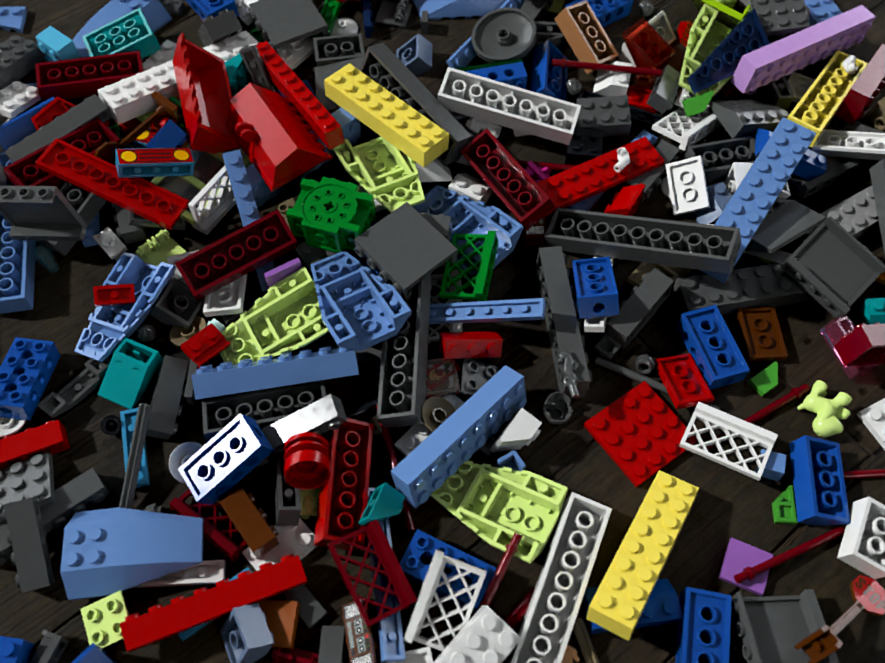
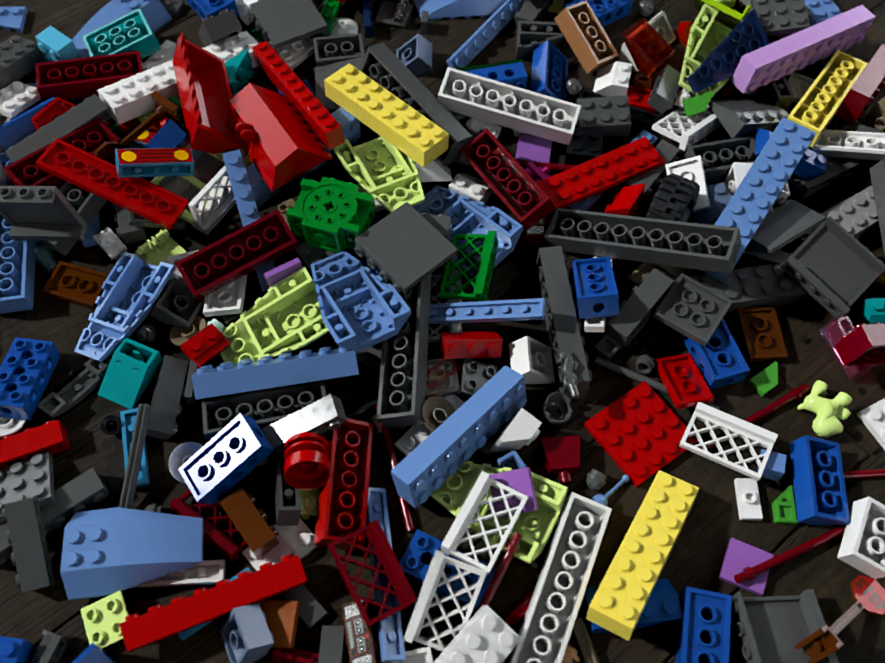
red plate [93,284,135,307] -> none
dark grey tile [239,45,276,92] -> none
teal slope [358,482,406,526] -> none
dark grey dish [471,7,536,63] -> none
dark red bar [552,58,662,77] -> none
white arm [613,147,630,173] -> none
white arm [842,55,858,74] -> none
none -> reddish brown plate [42,261,109,309]
none -> white fence [441,471,528,574]
none -> medium lavender tile [490,467,538,517]
none -> white slope [509,336,555,384]
none -> medium lavender tile [515,133,552,163]
none -> dark red torso [539,435,580,486]
none -> dark grey plate [586,469,607,490]
none -> medium blue hinge [590,474,630,506]
none -> black tyre [646,174,700,222]
none -> dark grey plate [653,273,733,347]
none -> white plate [734,478,763,521]

